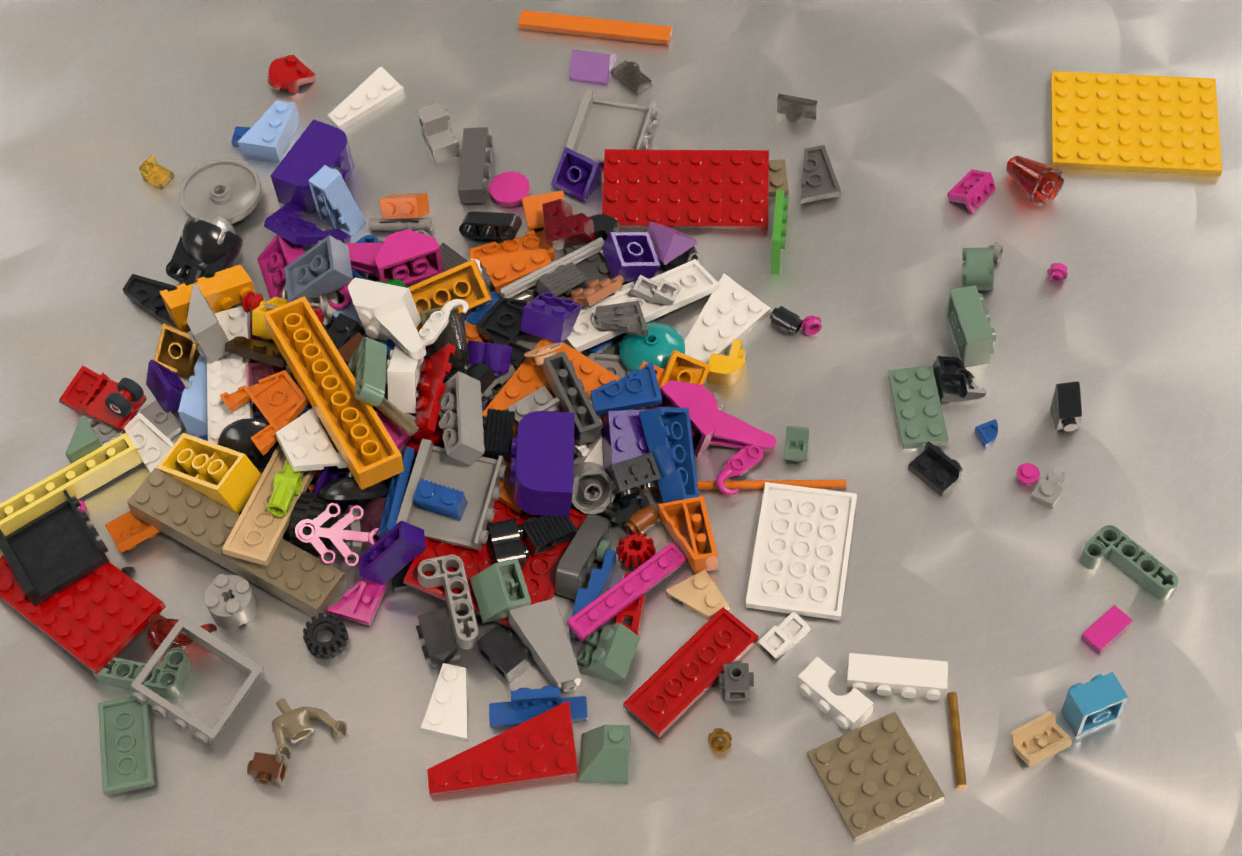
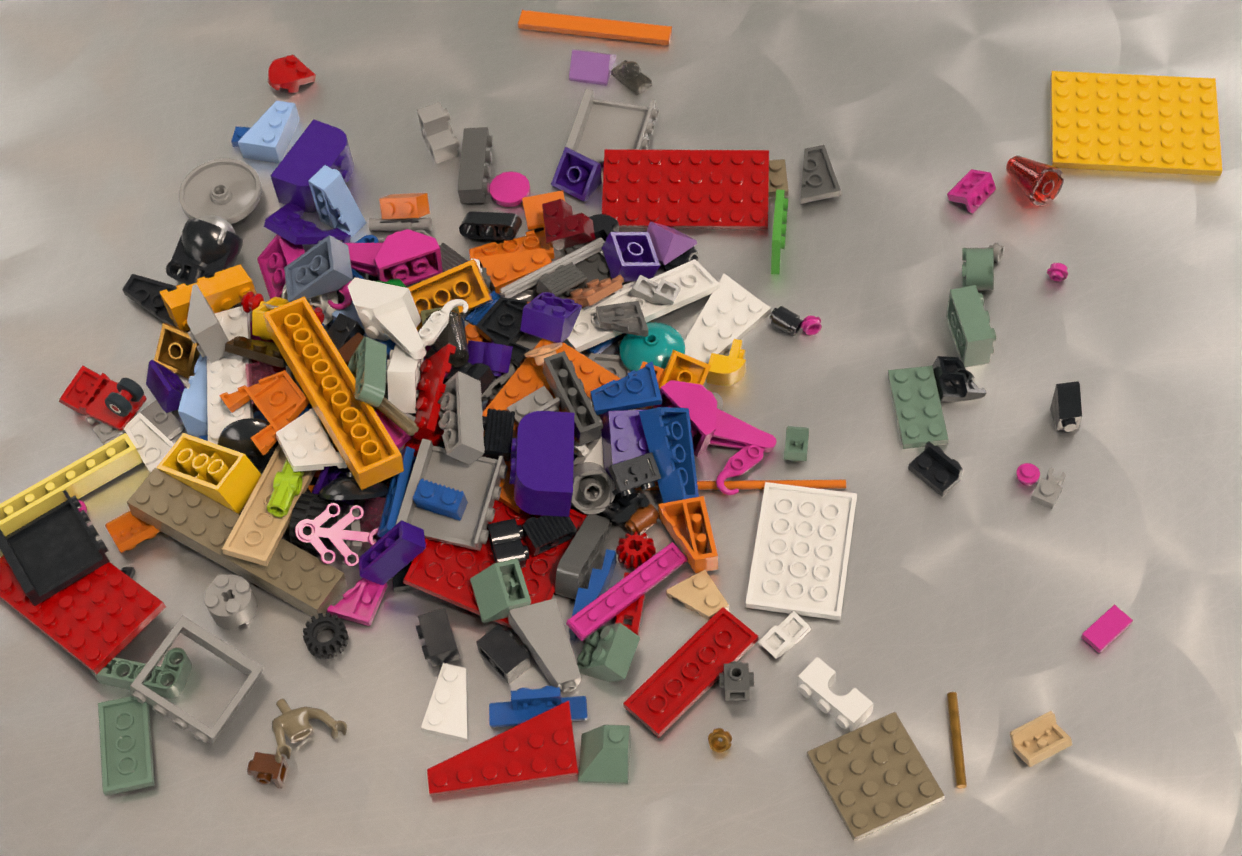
sand green slope [65,417,102,464] -> none
clear yellow bracket [139,155,175,190] -> none
clear red piece [147,613,217,655] -> none
white wing [328,66,404,130] -> none
light grey beam [418,555,478,650] -> none
sand green tile [595,539,612,563] -> none
clear smoke tile [777,94,818,124] -> none
white brick [846,653,948,700] -> none
blue tile [975,419,998,448] -> none
dark azure brick [1061,672,1128,737] -> none
sand green beam [1081,525,1178,601] -> none

